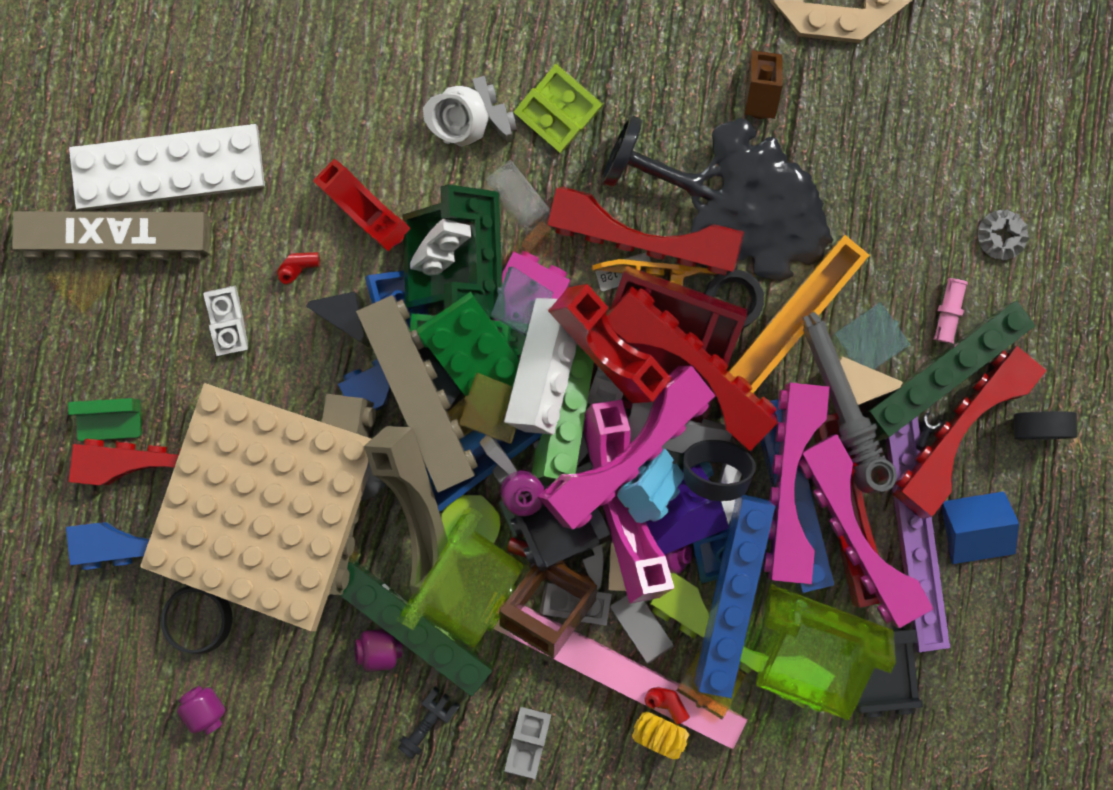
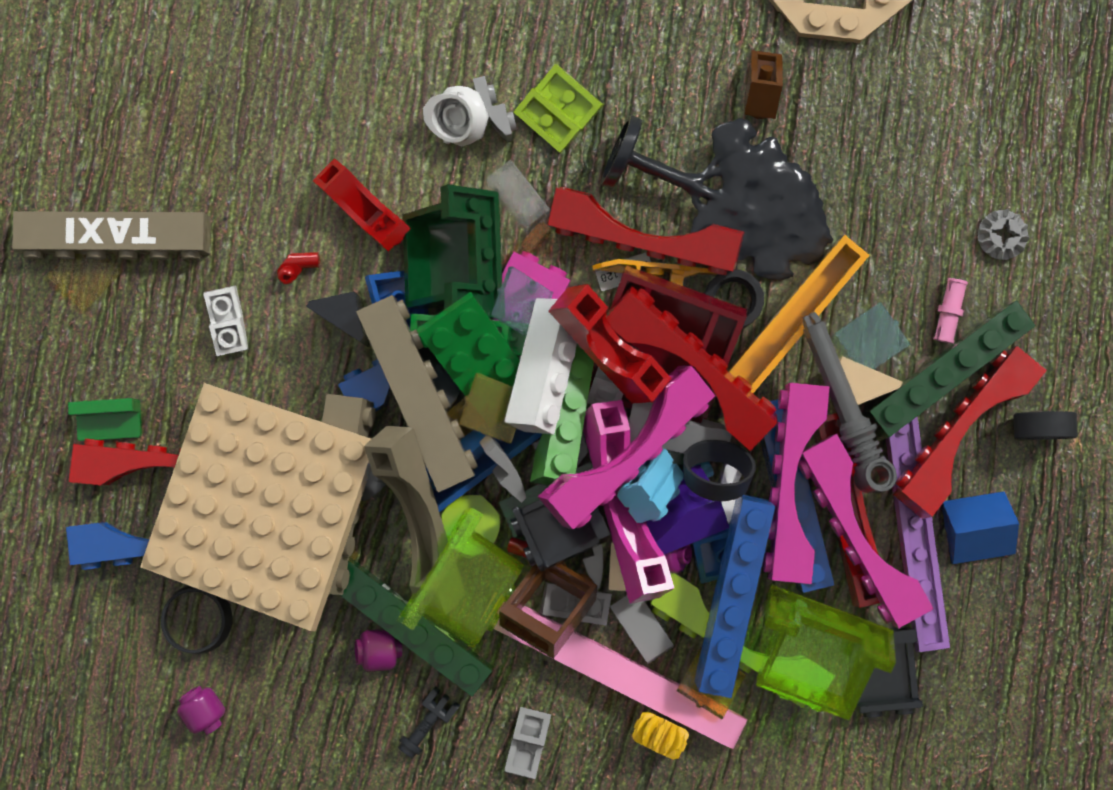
white plate [69,124,265,211] -> none
white slope [410,219,471,275] -> none
magenta head [500,471,544,517] -> none
red arm [645,687,690,725] -> none
black hand [916,412,942,451] -> none

